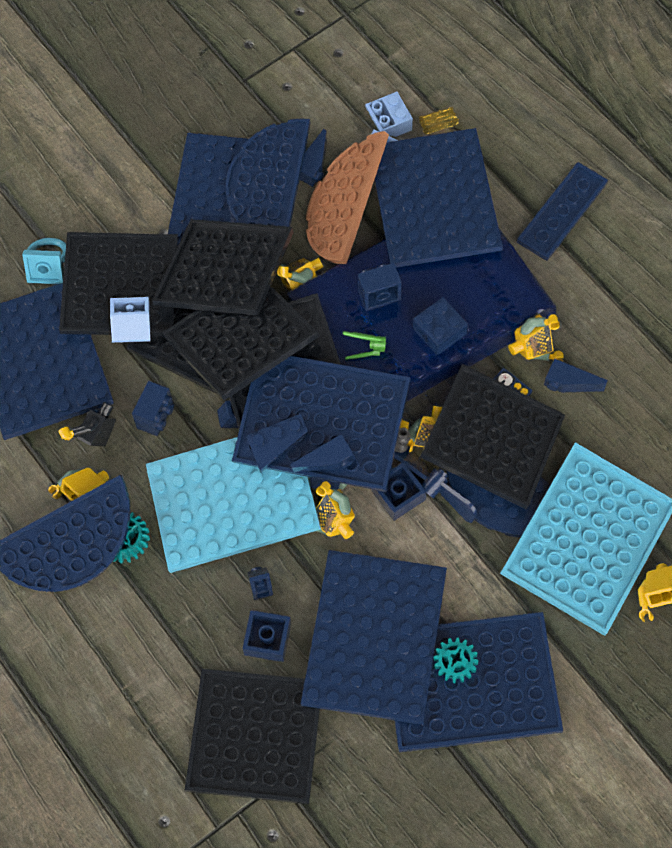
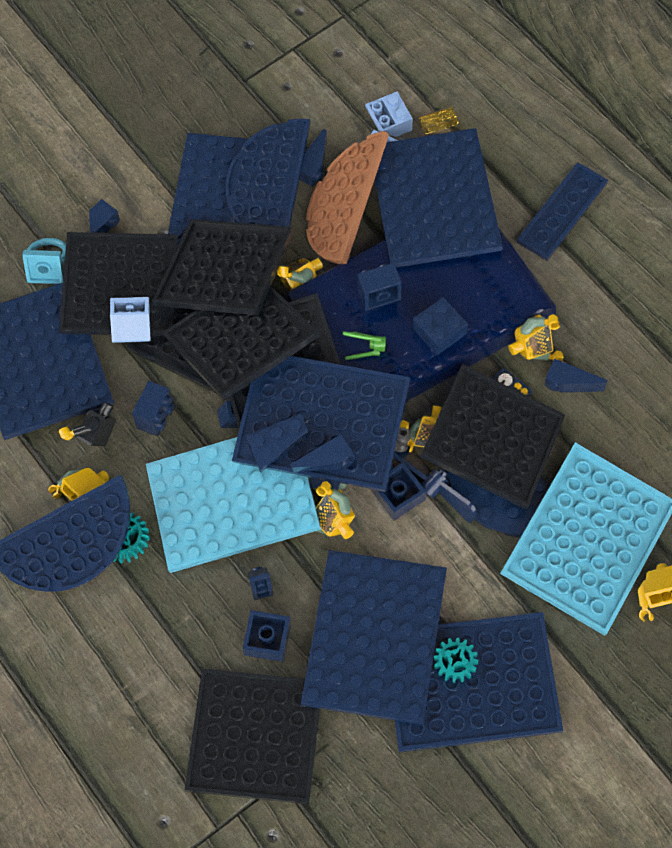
none -> dark blue slope [89,199,120,233]

